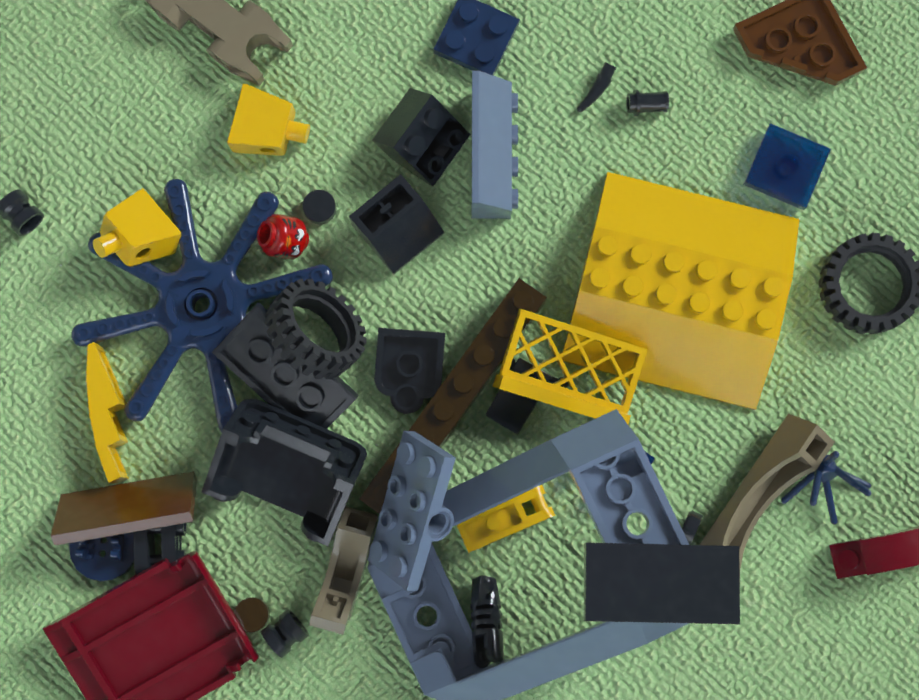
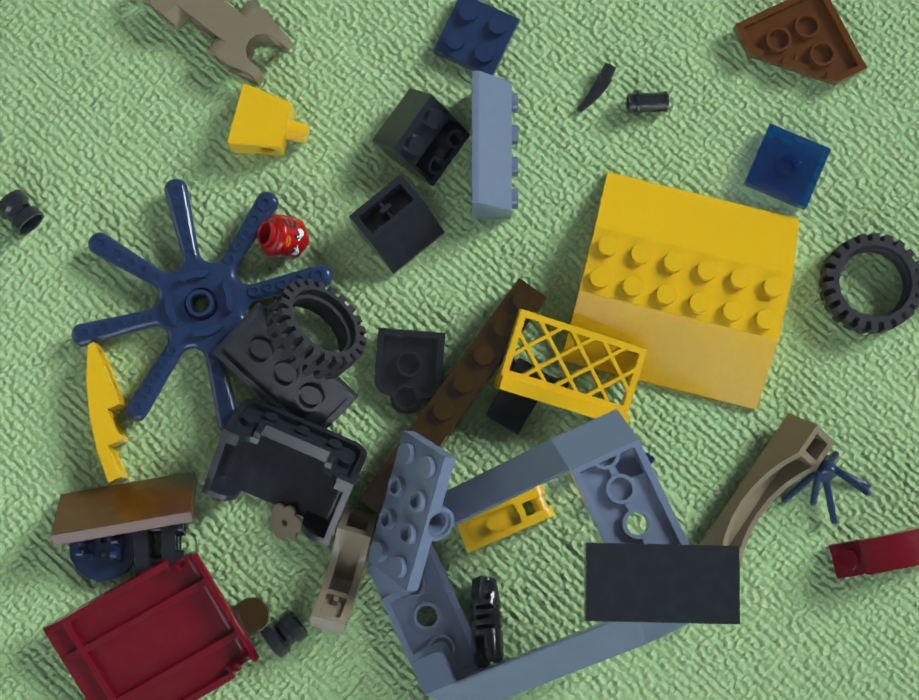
yellow torso [93,188,182,267] -> none
black tile [303,190,336,224] -> none
black tile [682,510,703,545] -> none
none -> dark tan plant [268,503,303,540]

